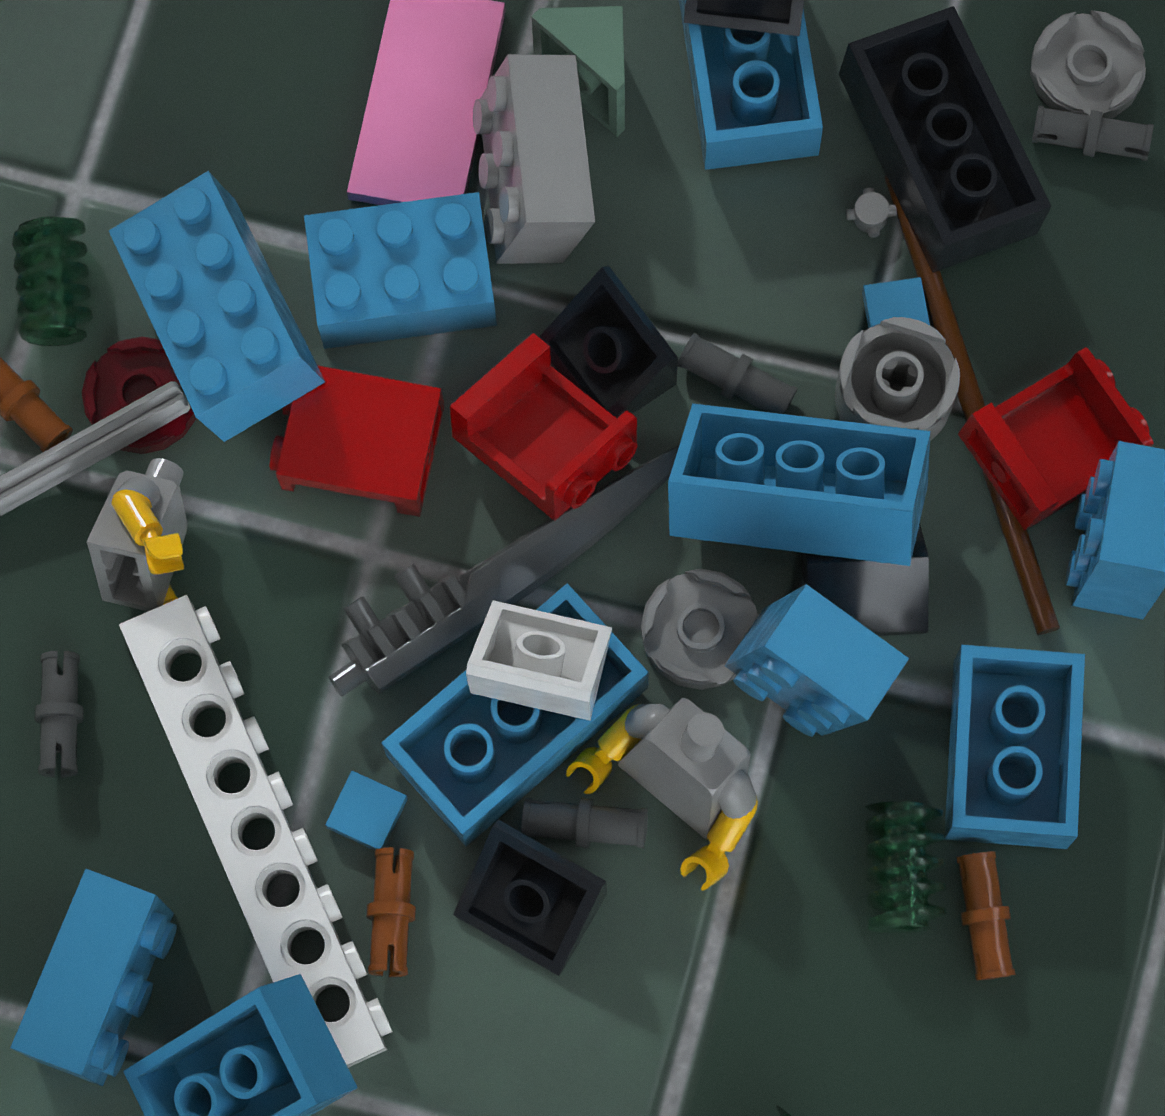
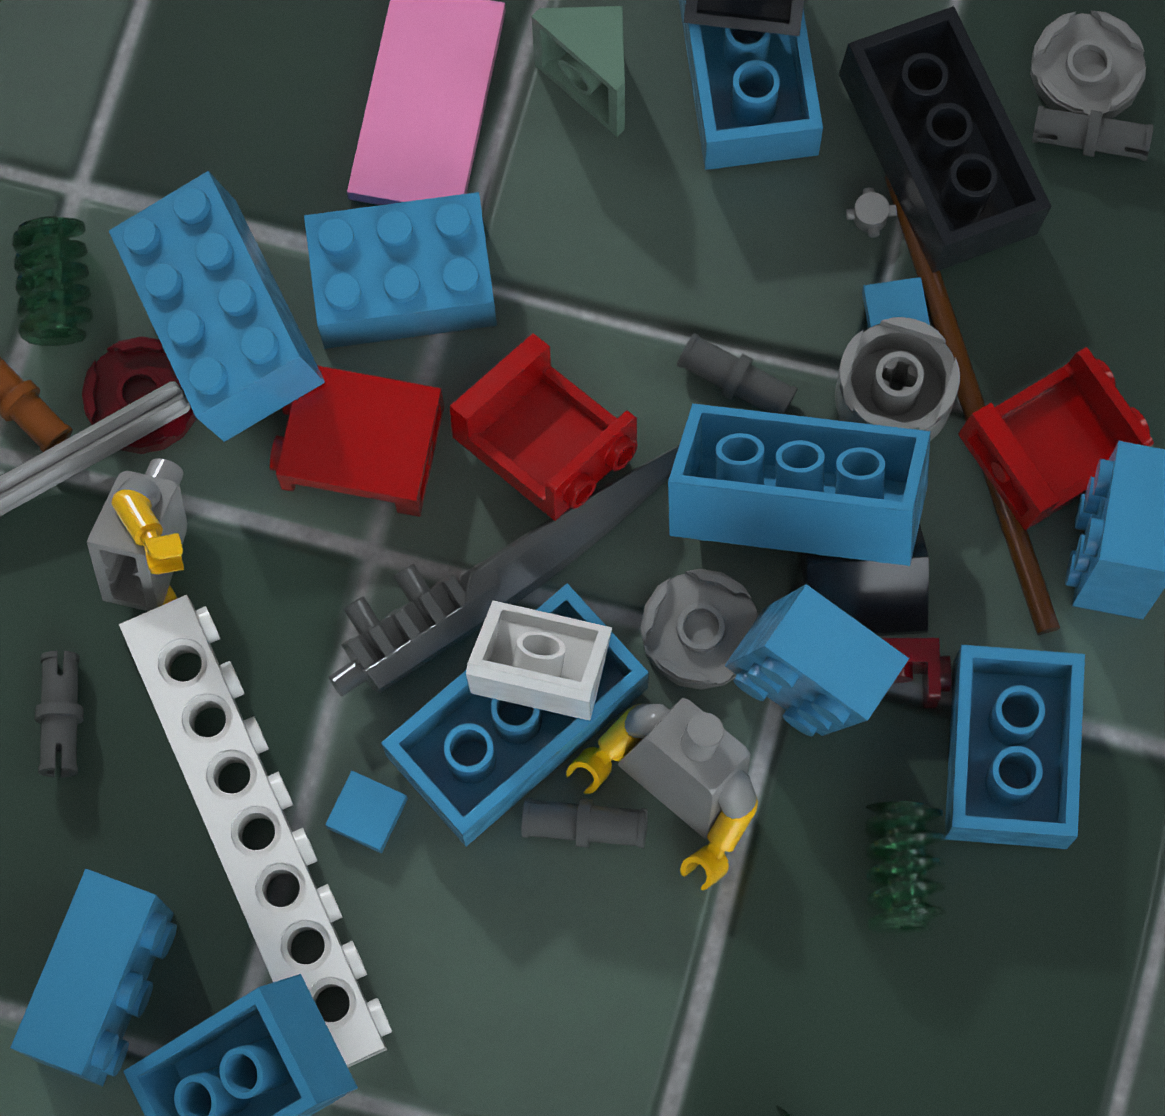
dark orange pin [366,847,416,977] -> none
black slope [453,820,607,976] -> none
light grey brick [473,54,595,264] -> none
black slope [539,266,678,418] -> none
dark orange pin [956,851,1016,981] -> none
none -> dark red bracket [882,638,951,708]

